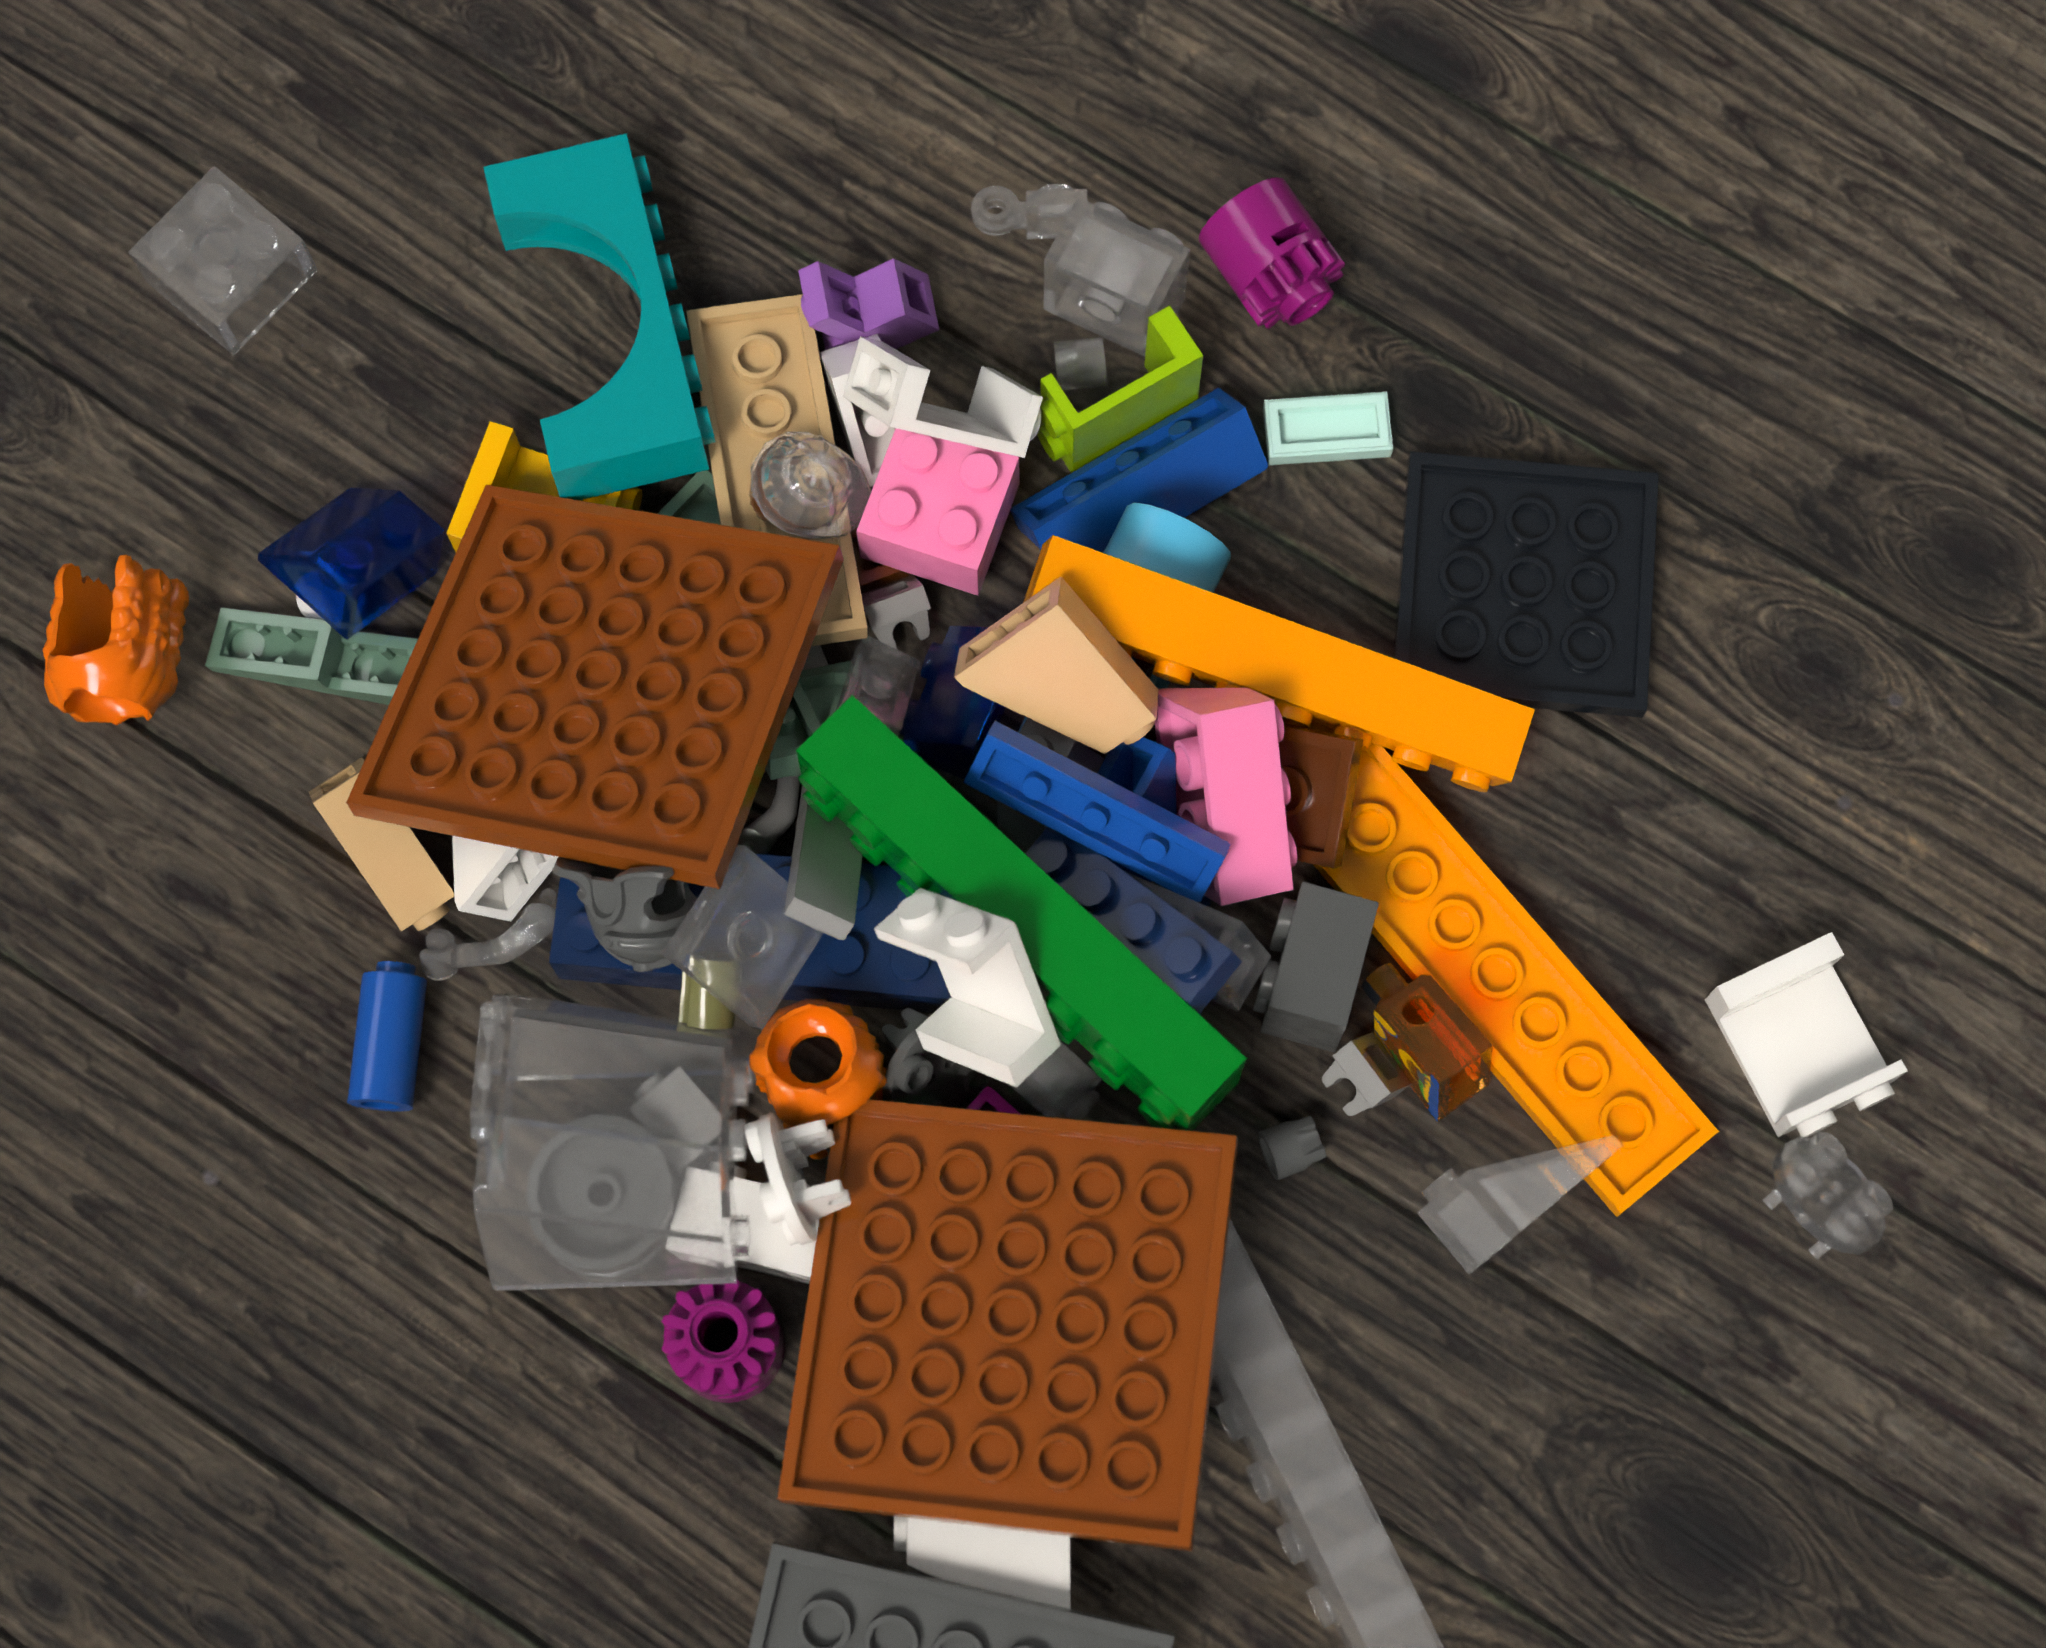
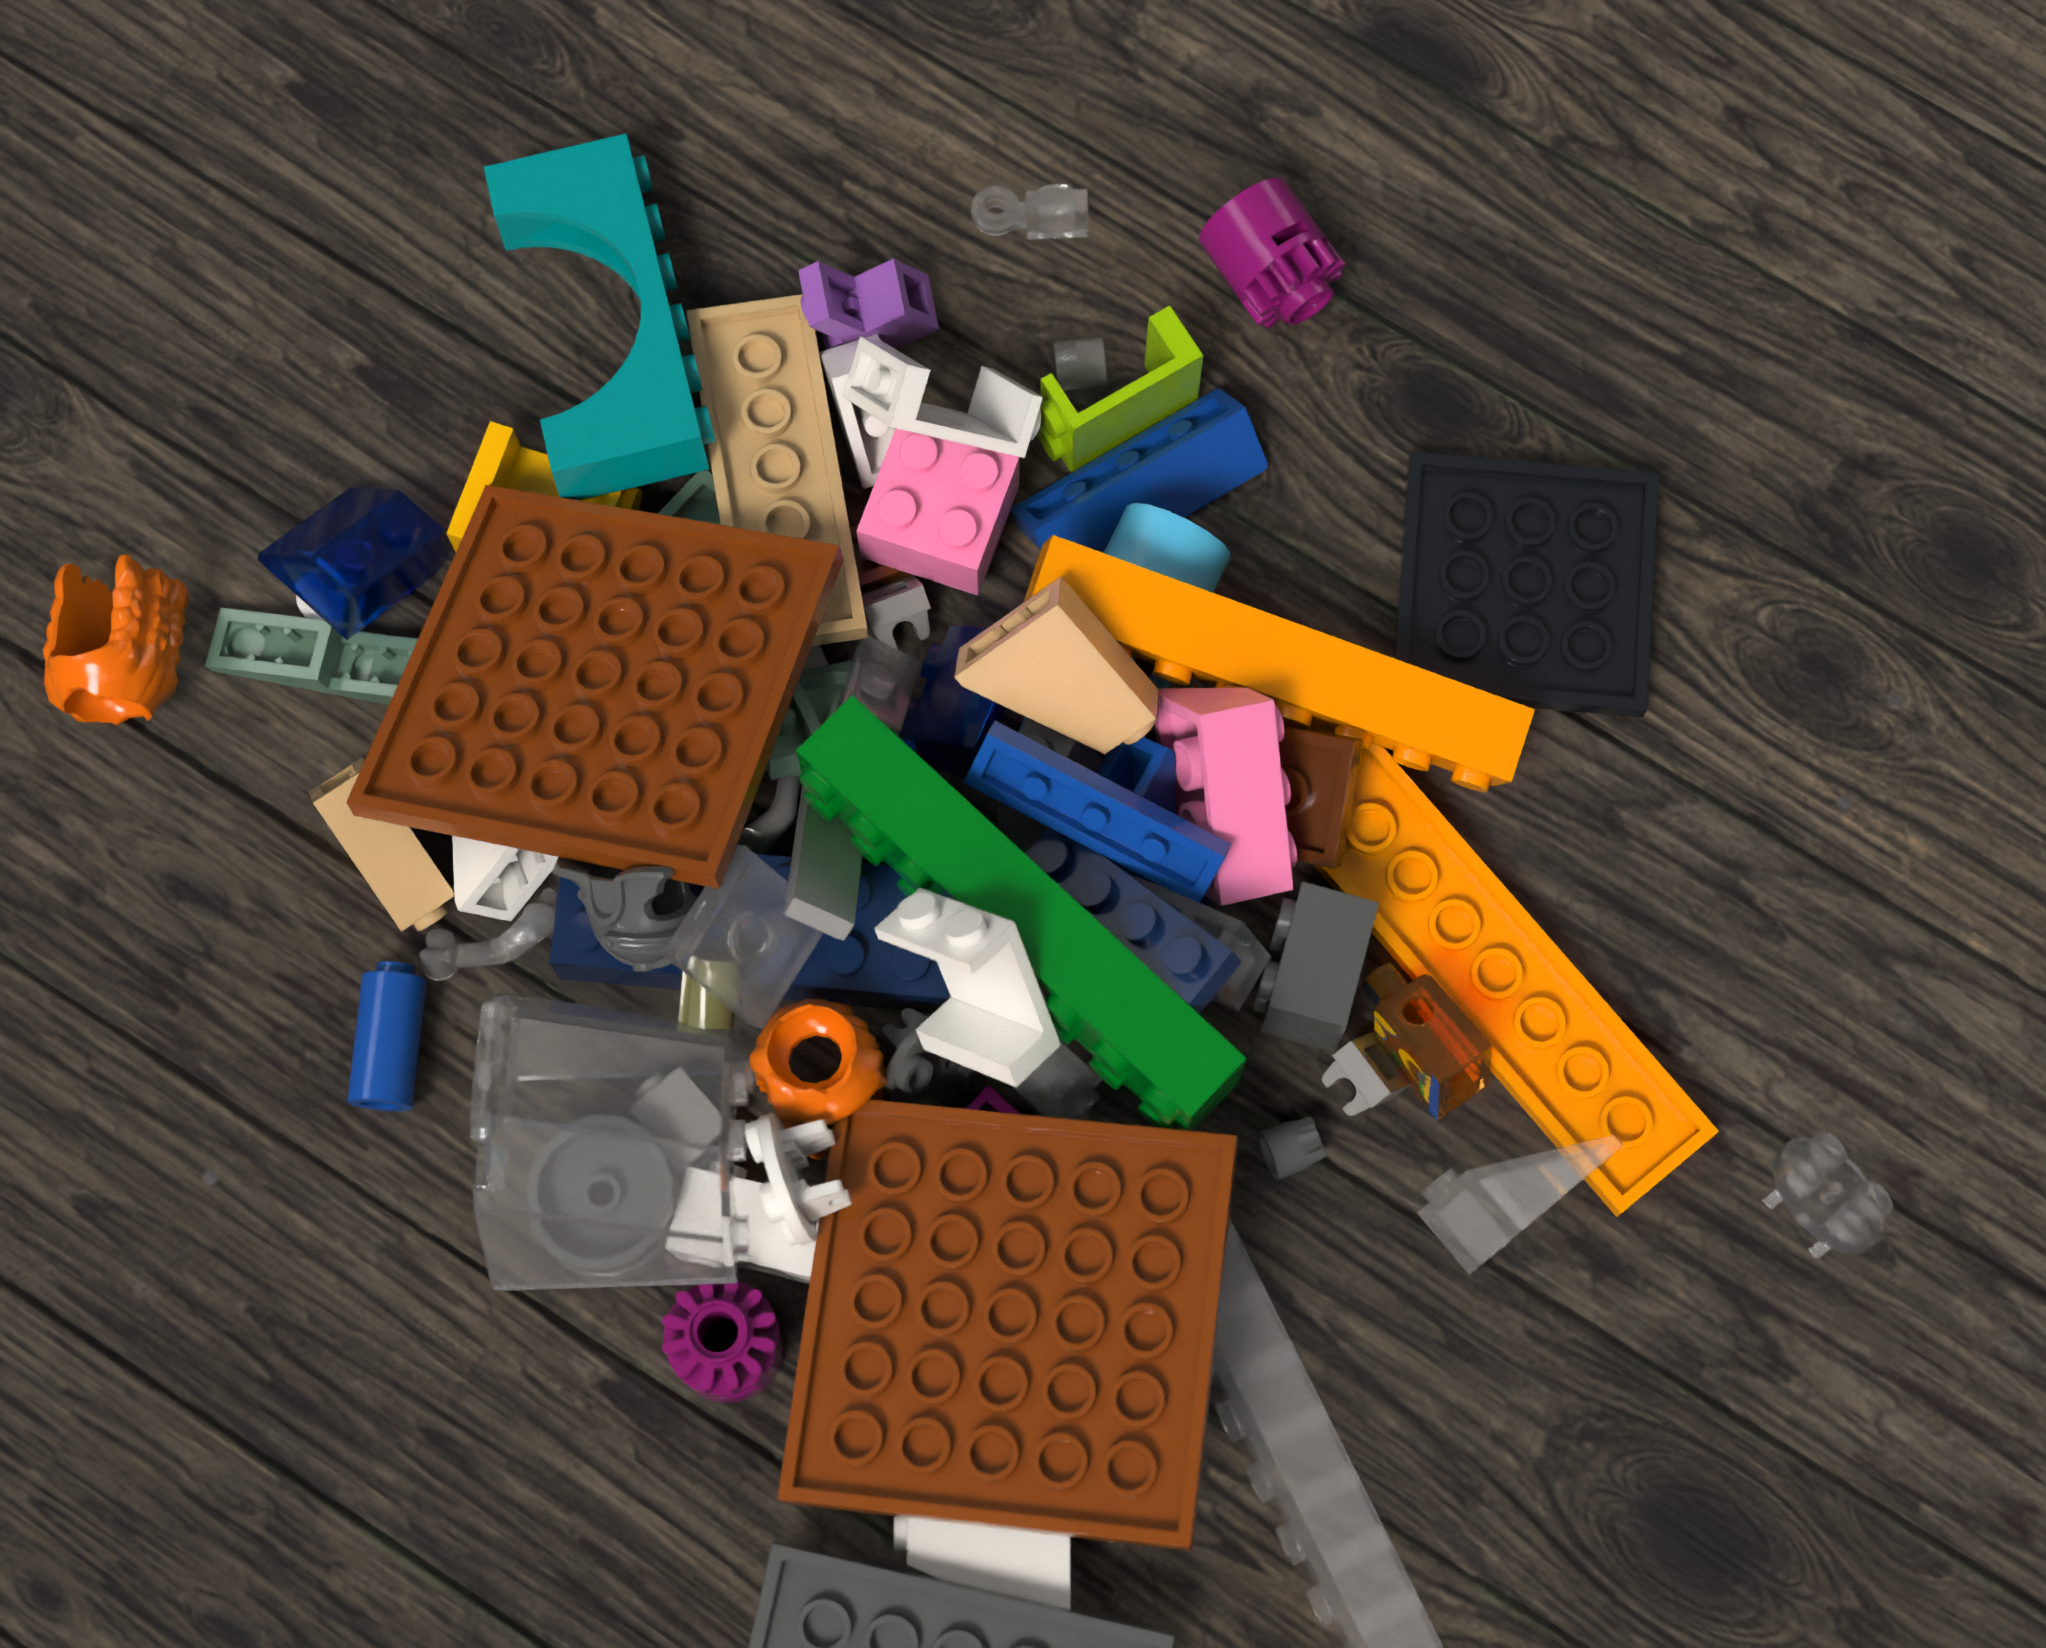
clear brick [128,166,318,355] -> none
clear piece [749,432,871,539] -> none
clear brick [1044,197,1190,357] -> none
light aqua tile [1263,392,1393,465] -> none
white panel [1705,932,1908,1139] -> none

